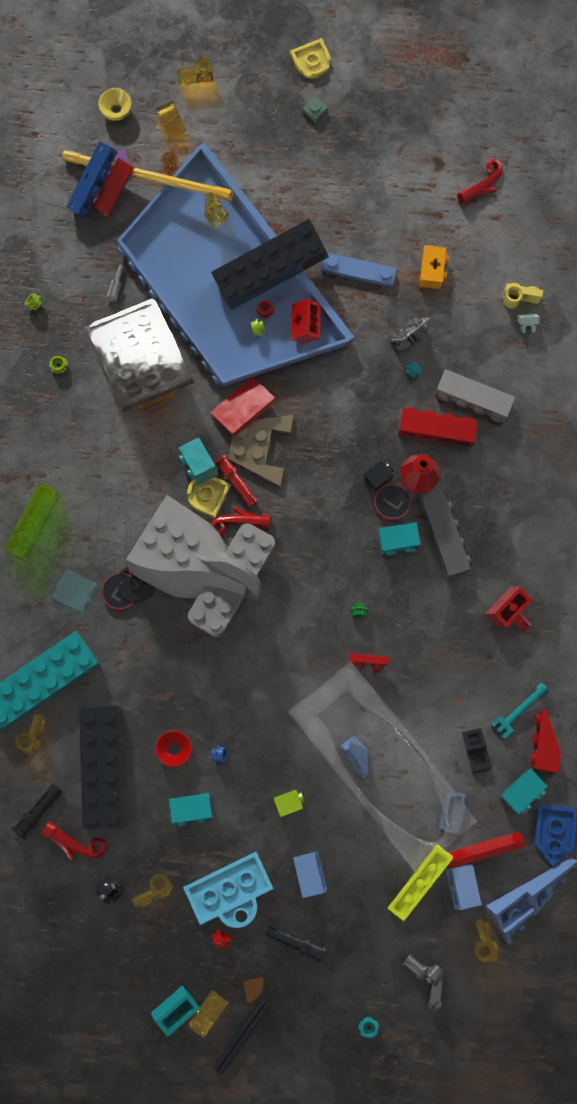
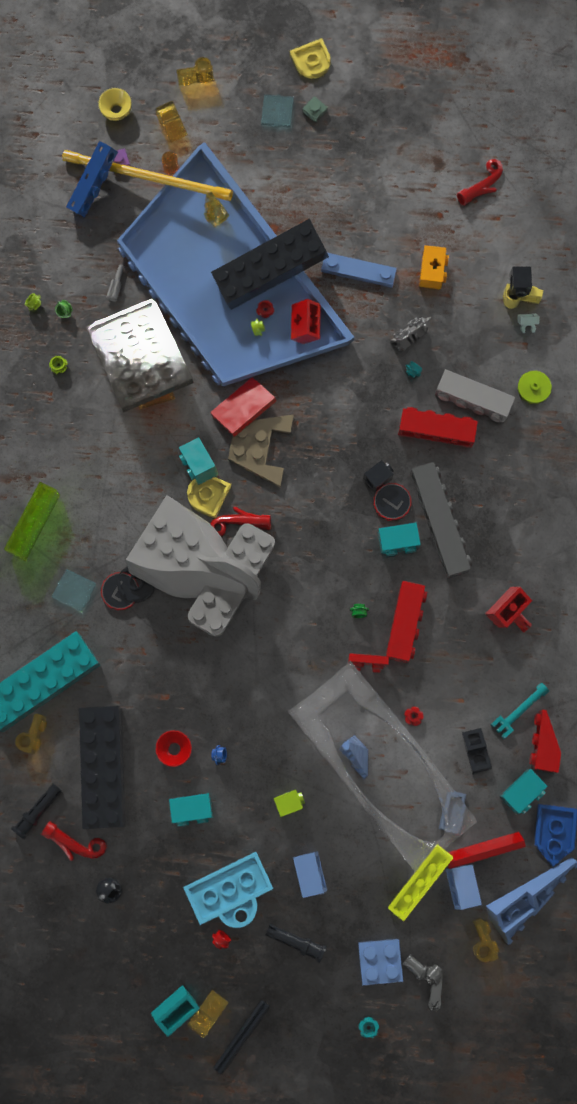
red tile [93,158,135,216] -> none
clear yellow plate [132,874,174,908] -> none
red pin [214,454,258,508] -> none
clear orange tile [243,977,264,1003] -> none
red cone [400,454,440,494] -> none
none -> bright green plate [55,300,73,318]
none -> clear light blue piece [261,94,294,127]
none -> medium blue plate [358,939,403,985]
none -> red brick [386,581,428,663]
none -> red plate [404,707,424,726]
none -> black brick [510,266,532,297]
none -> lime piece [517,371,552,404]

